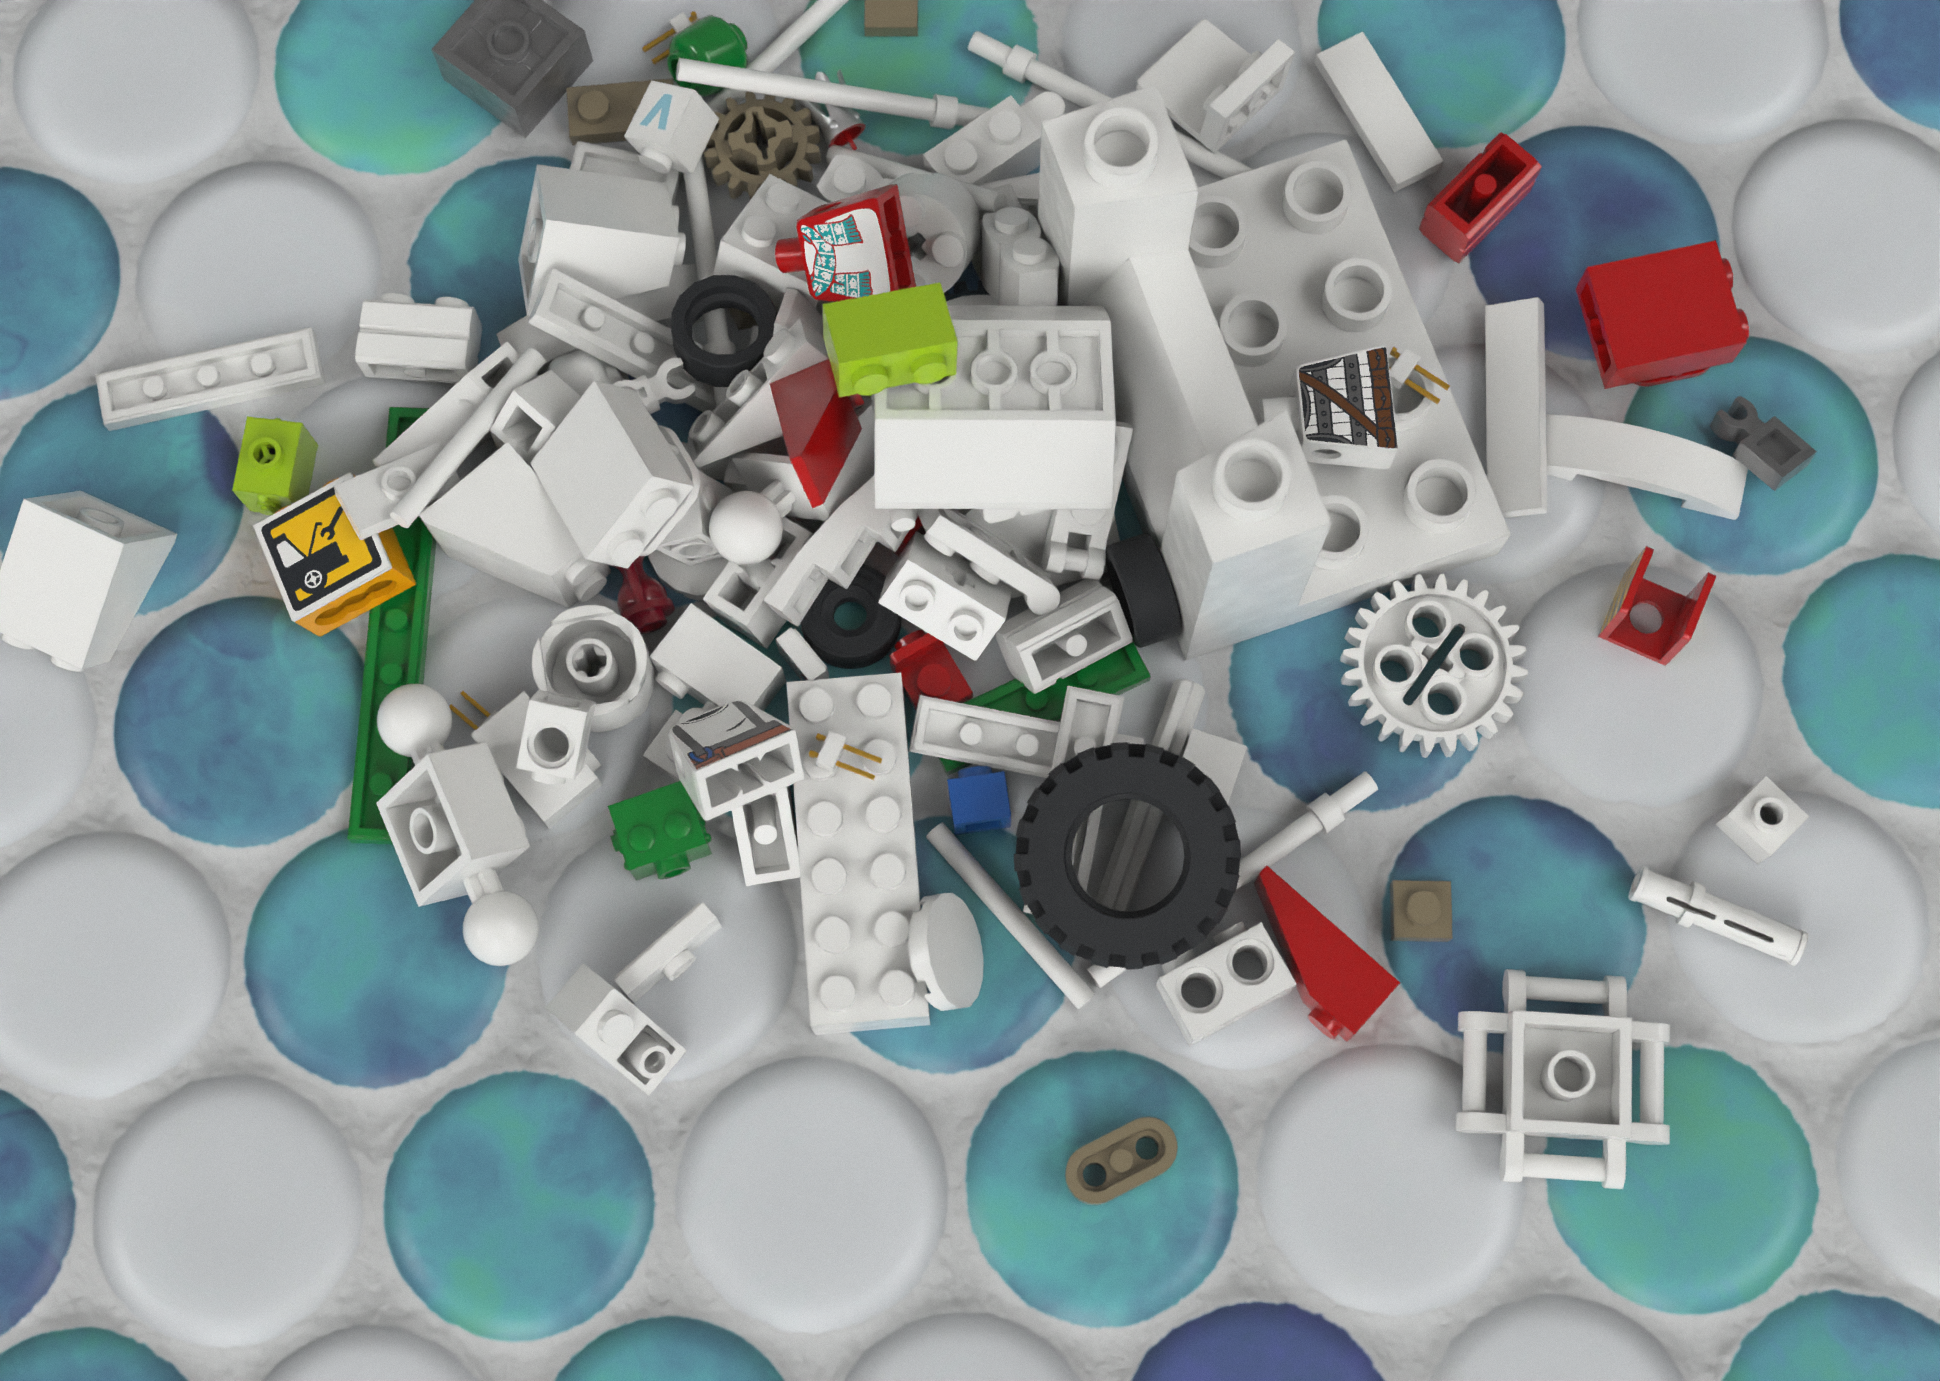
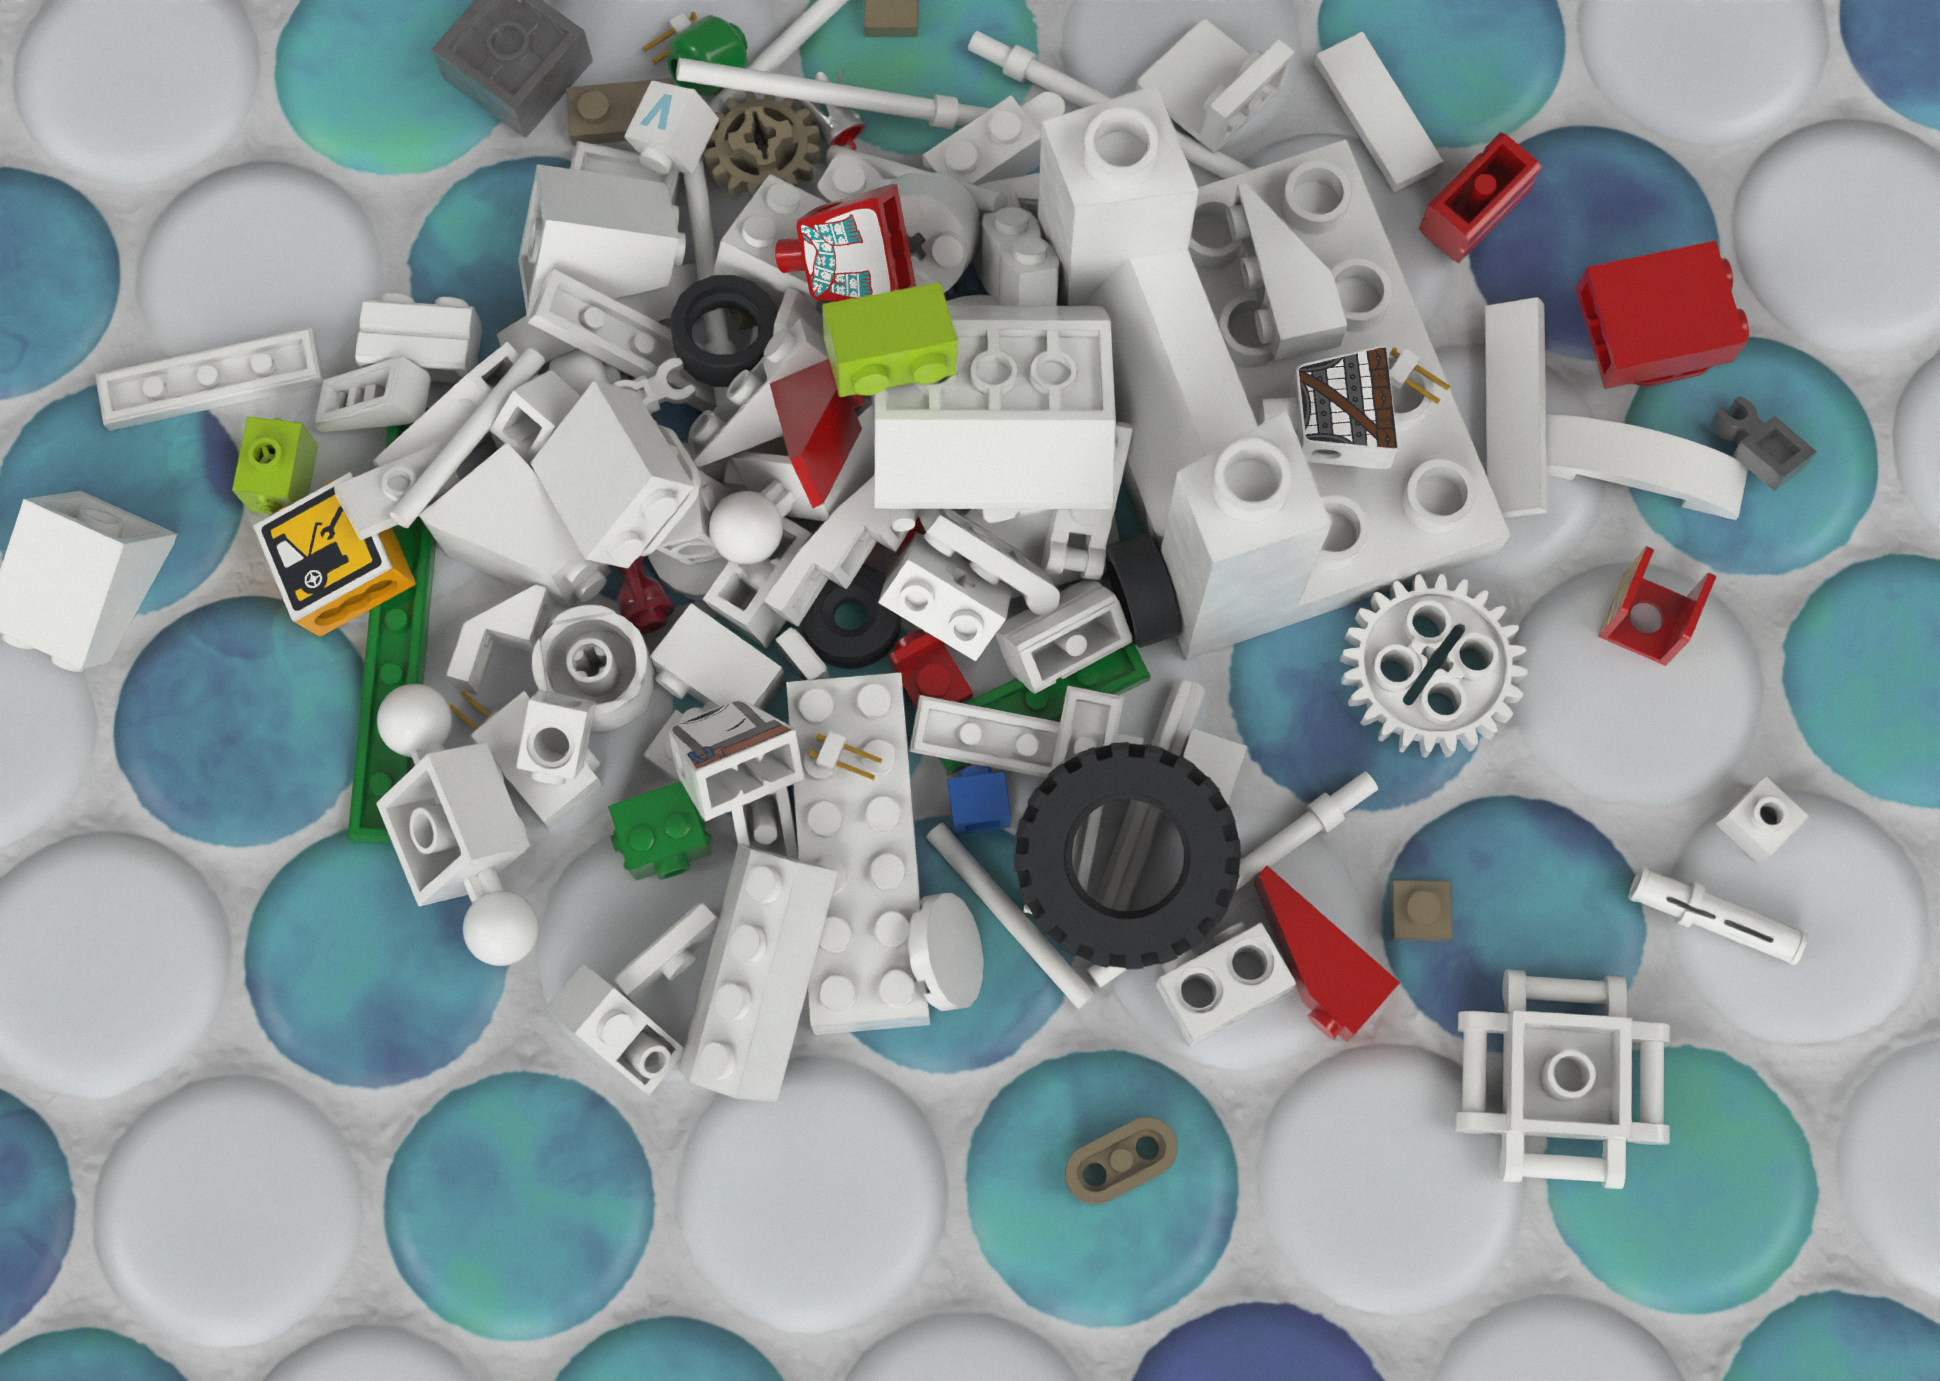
none -> white slope [314,355,431,432]
none -> white slope [446,584,555,695]
none -> white slope [679,844,838,1102]
none -> white slope [1227,182,1348,361]

